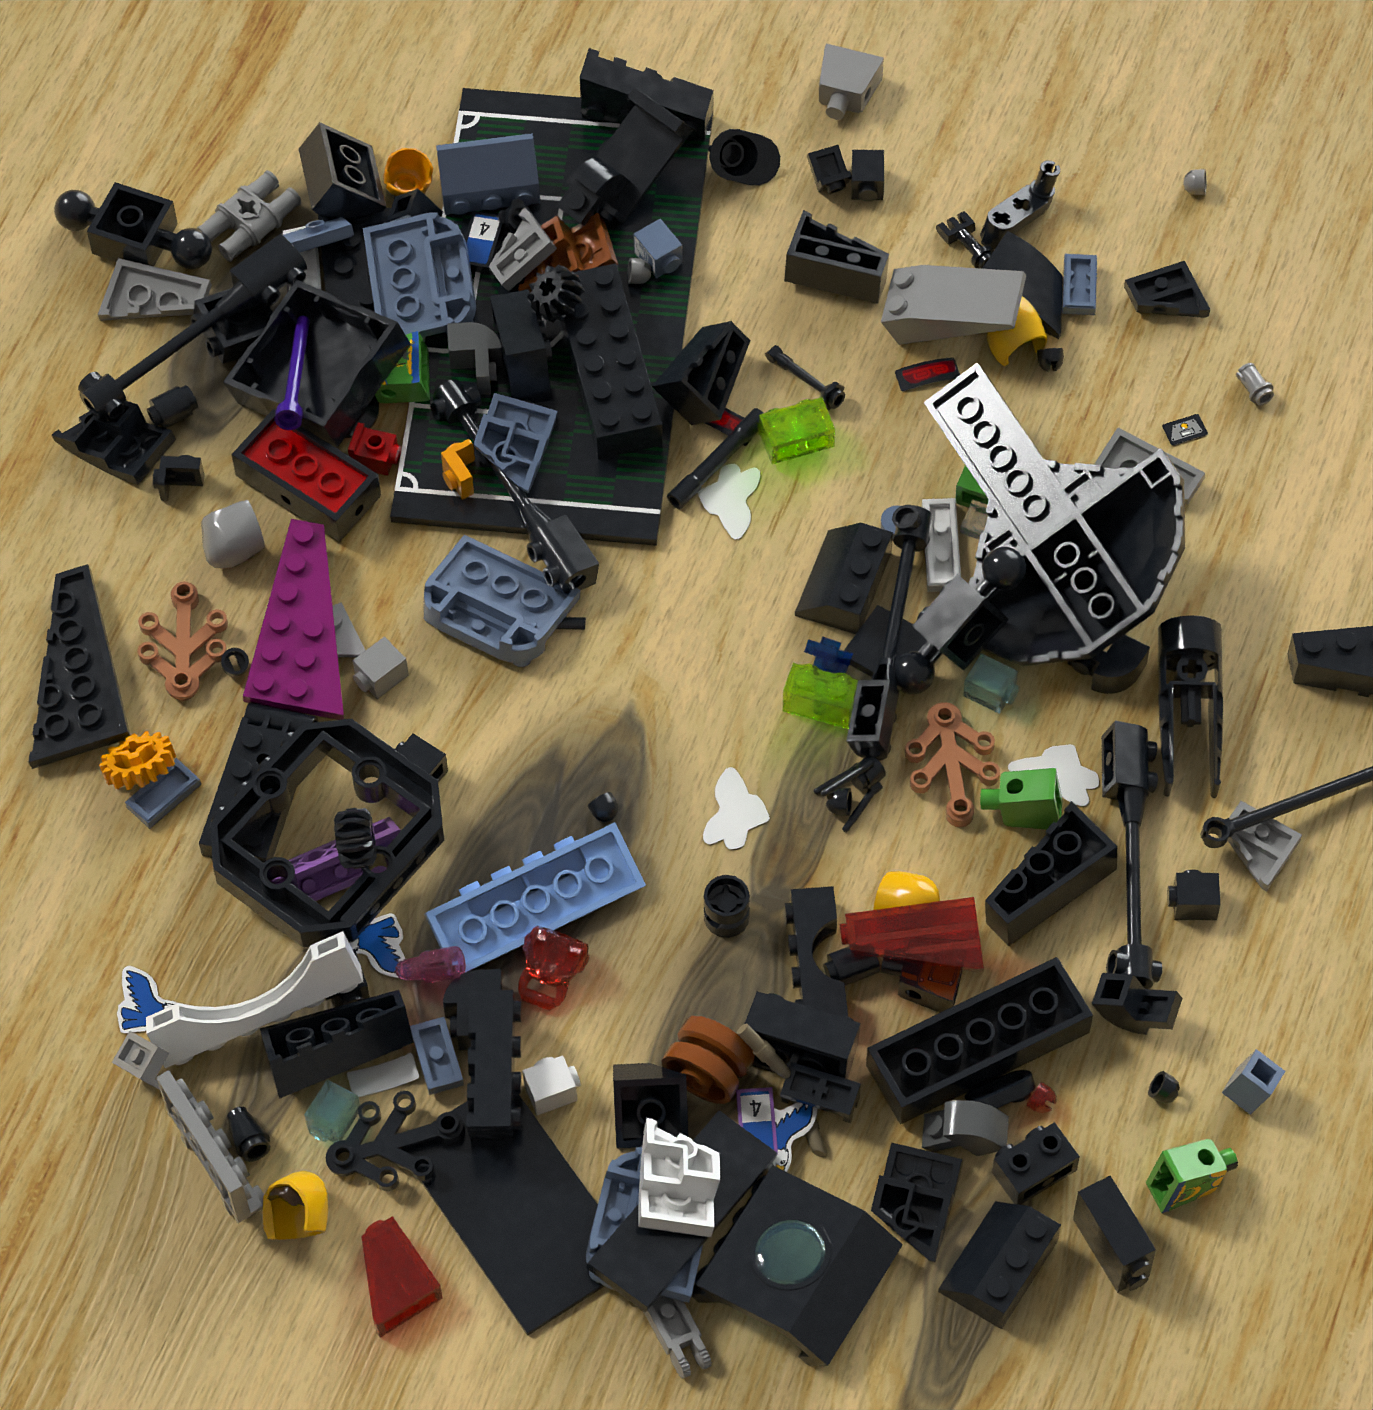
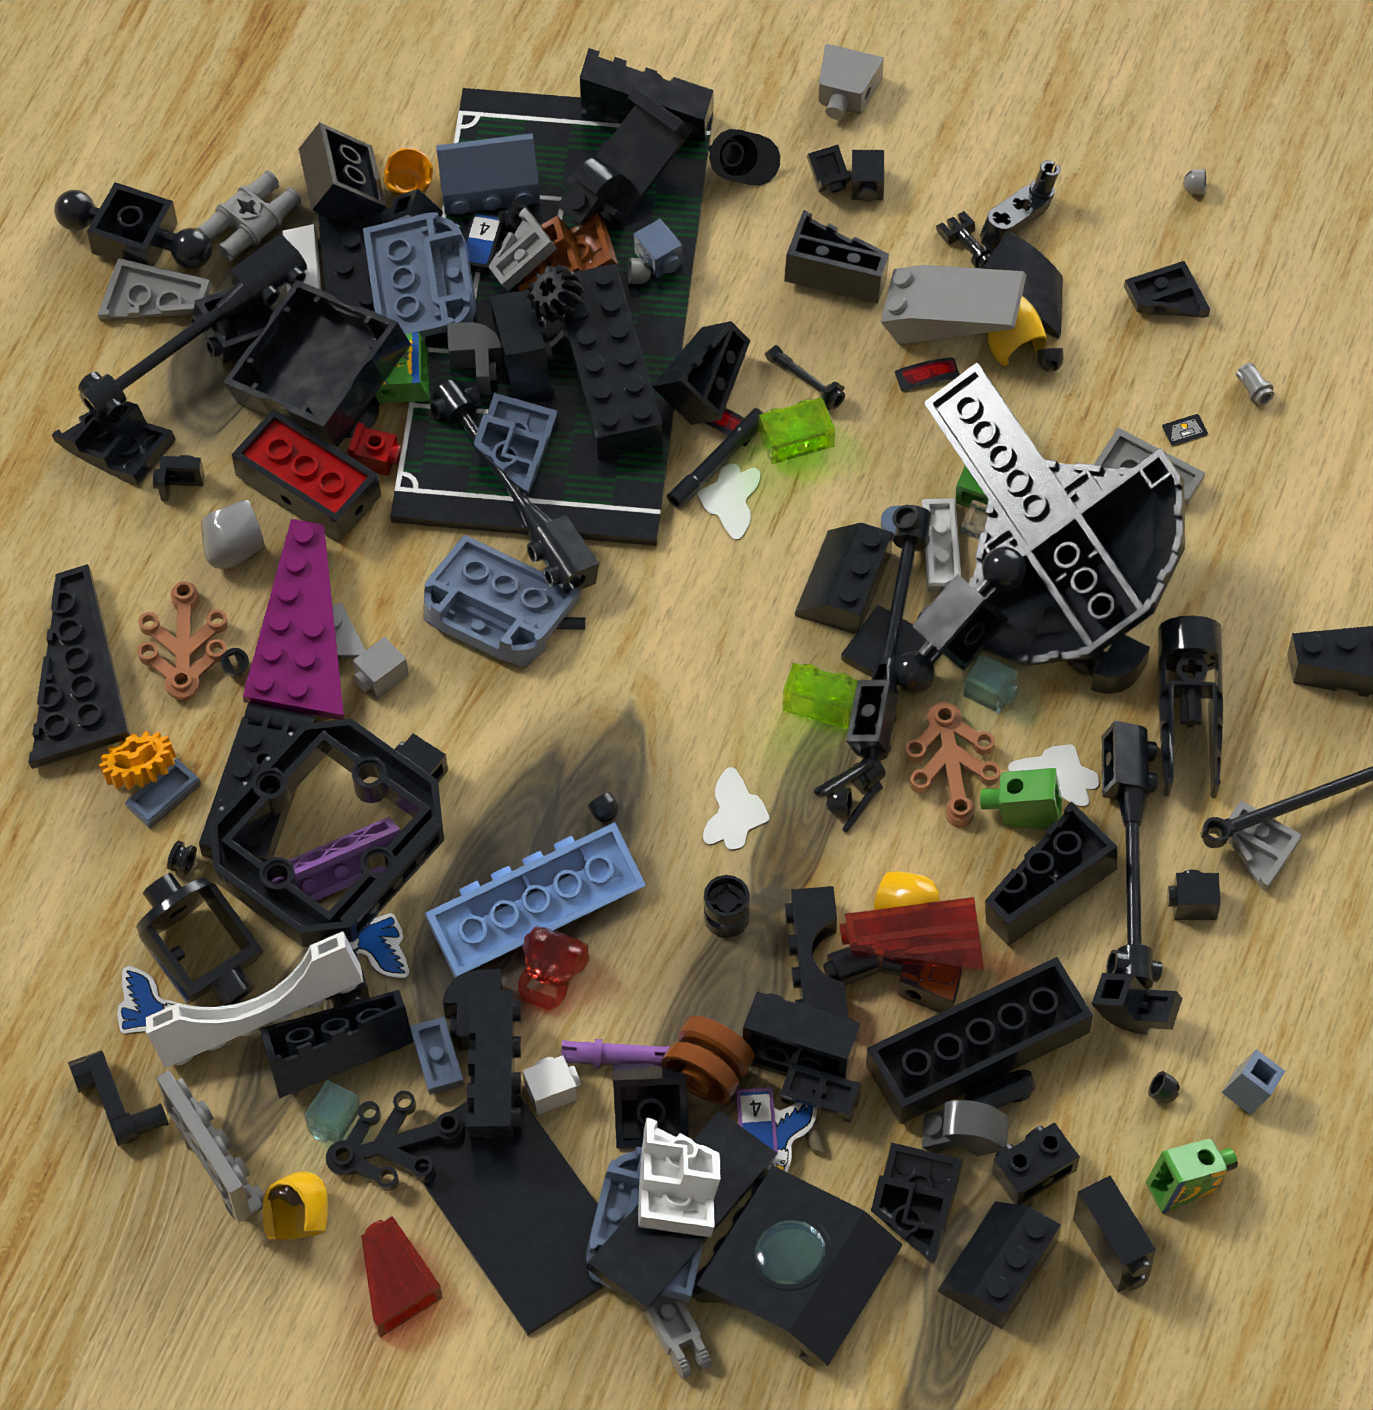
light grey panel [112,1031,169,1090] -> none
black brick [147,385,199,428] -> none
black cone [227,1107,271,1162] -> none
dark purple piece [275,315,310,430] -> none
sand blue plate [283,217,354,253] -> none
black gear [334,808,377,869] -> none
white sticker [347,1053,419,1098] -> none
clear pink hinge [394,946,466,983] -> none
light orange bracket [441,439,475,500] -> none
dark tan piece [737,1023,791,1079] -> none
clear blue bracket [804,636,853,685] -> none
clear red hinge [1026,1081,1057,1114] -> none
sand blue plate [1062,254,1097,315] -> none
none -> black beam [68,1050,169,1147]
none -> black piece [136,873,263,1006]
none -> black bush [167,840,197,876]
none -> medium lavender pin [561,1039,670,1068]

